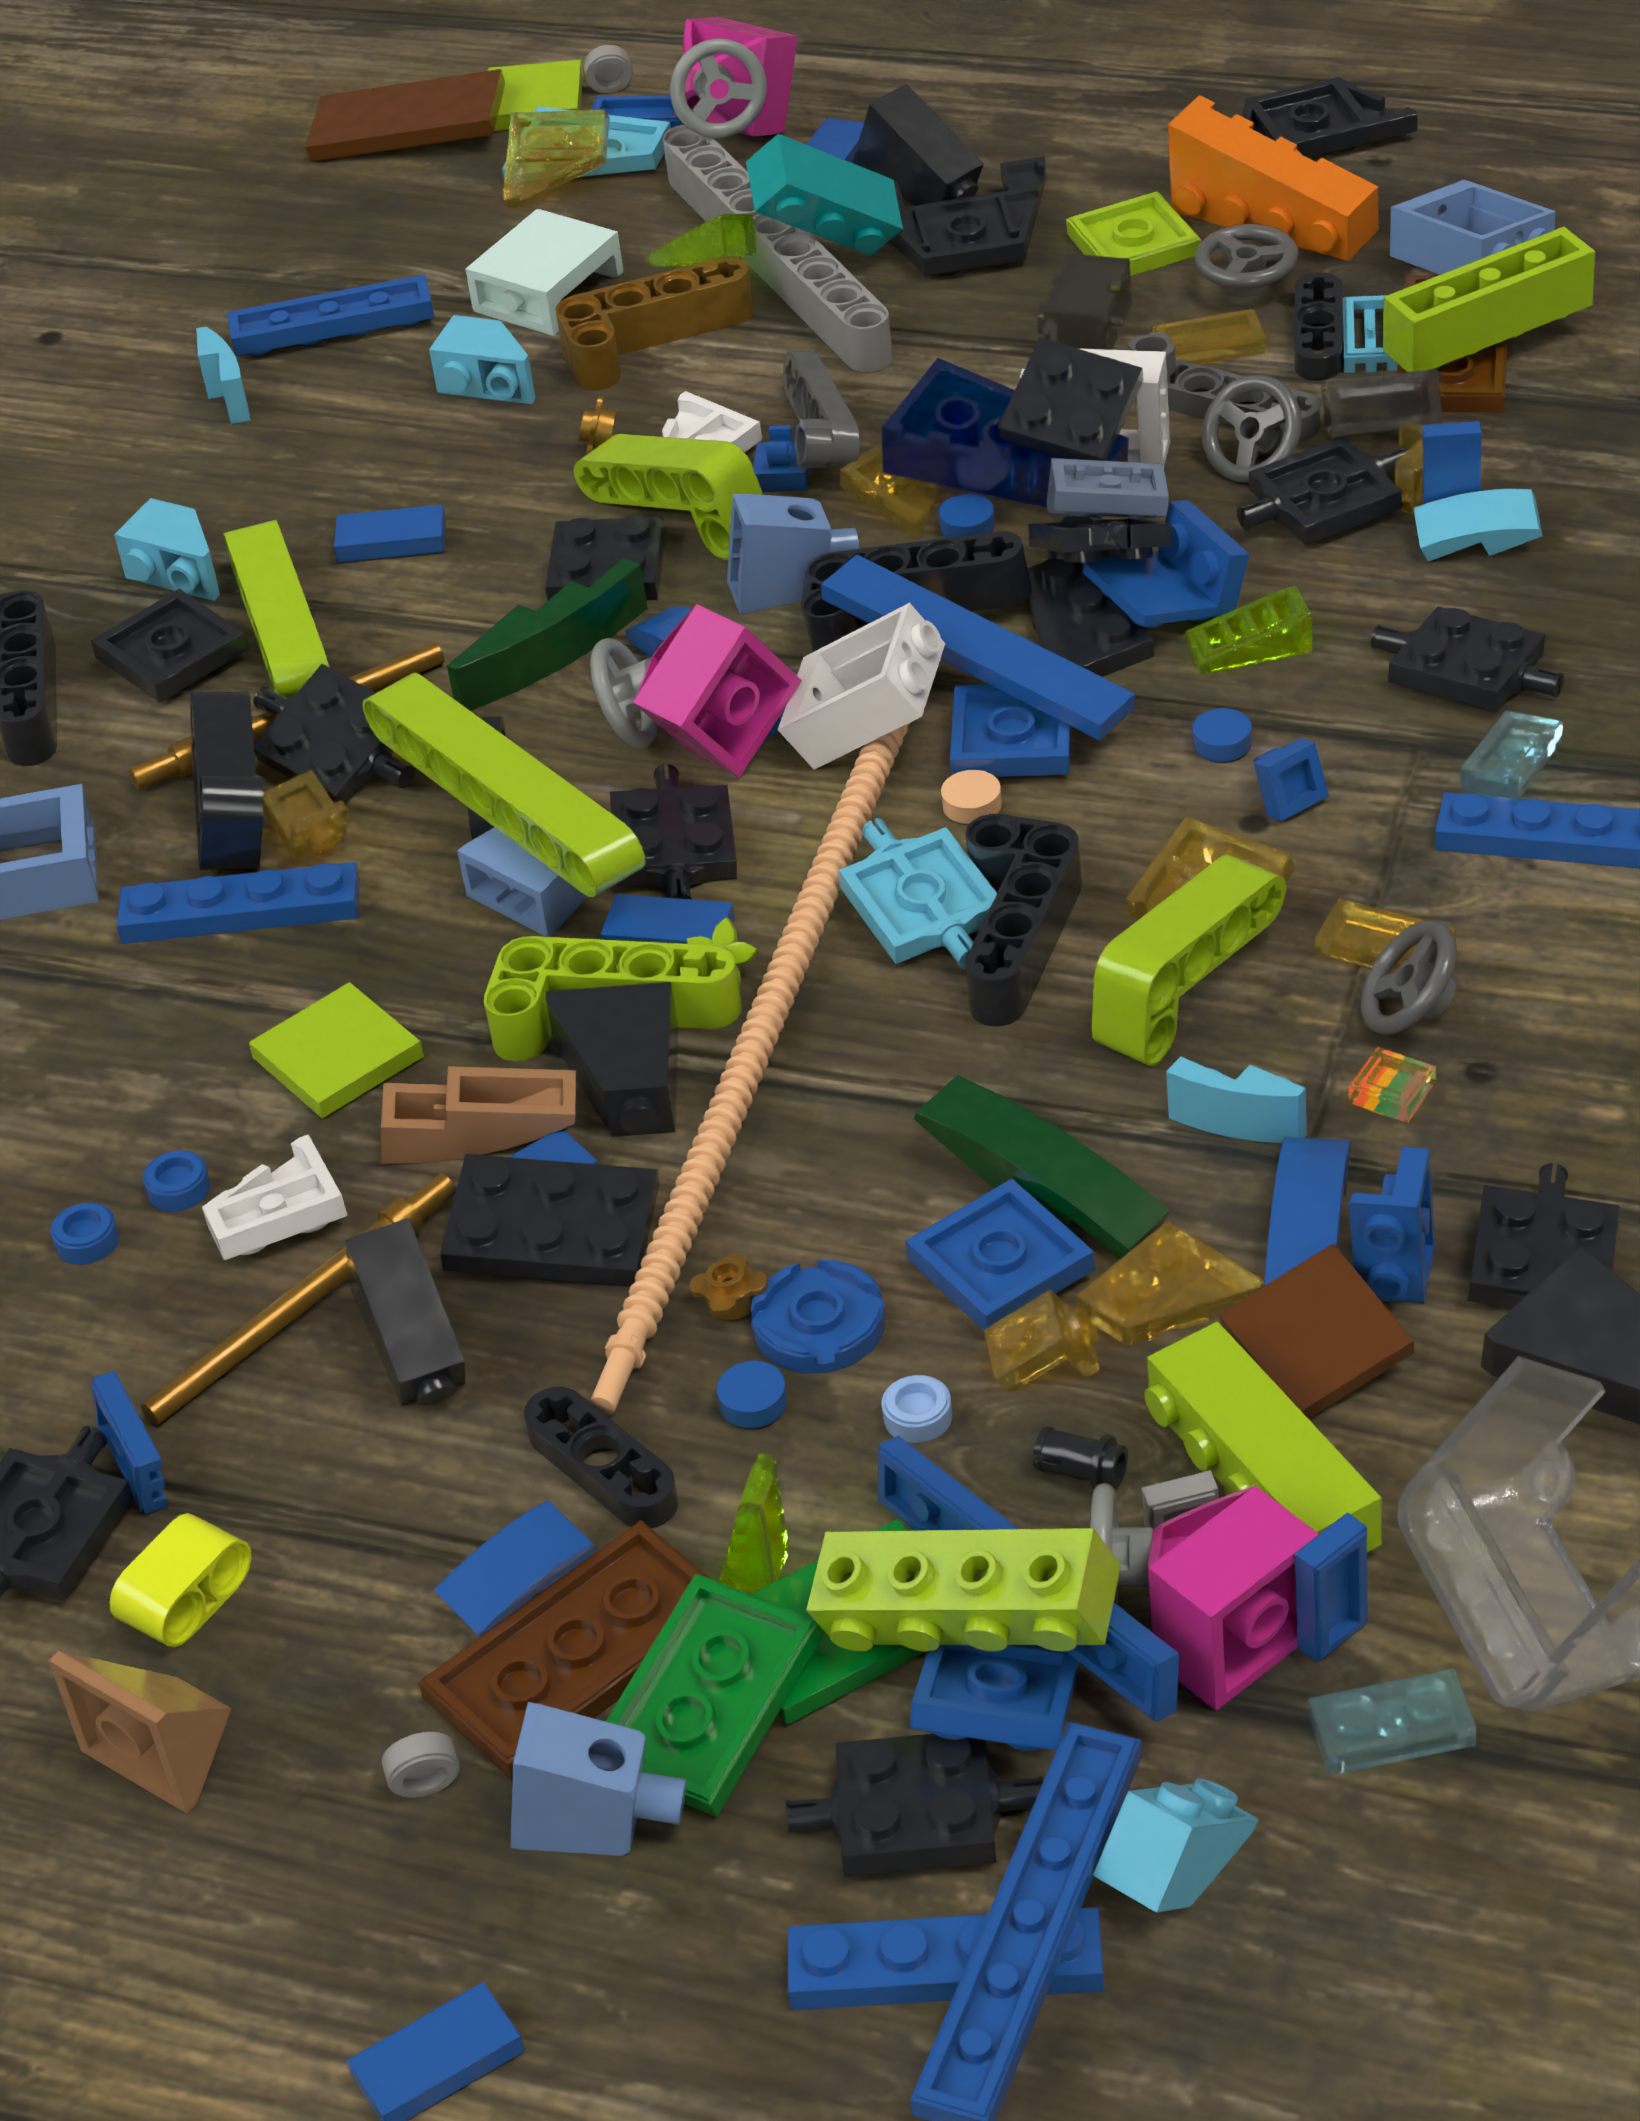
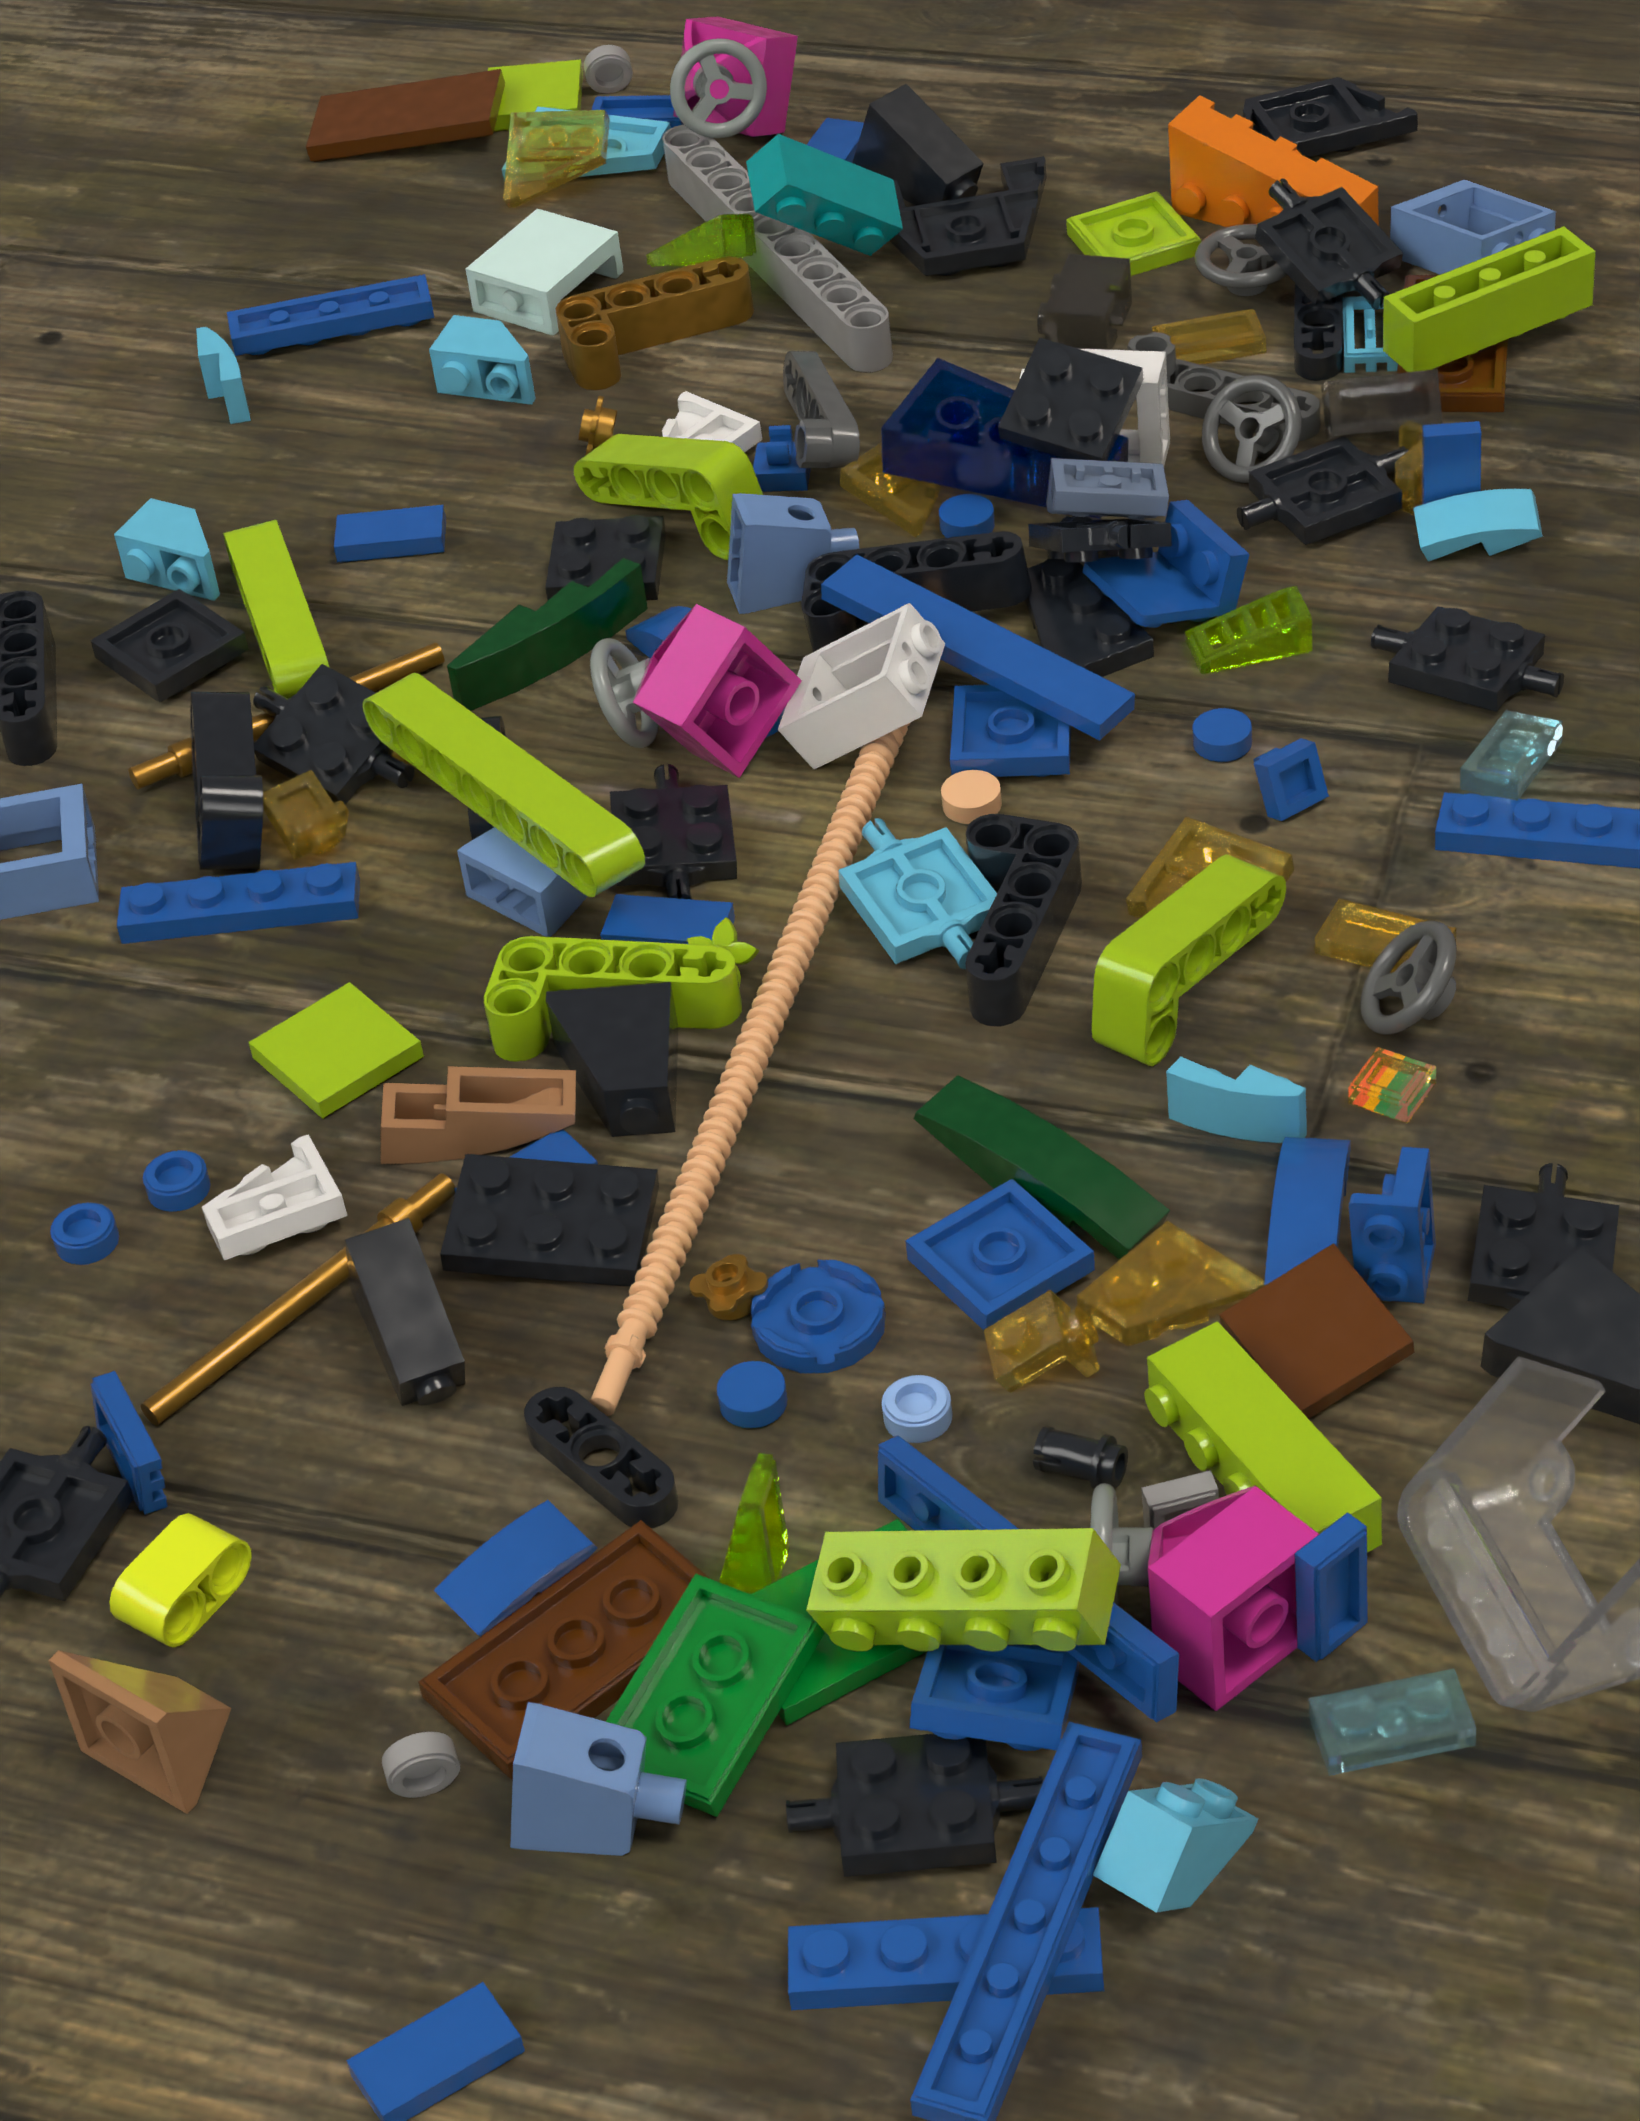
none -> black plate [1255,178,1403,310]

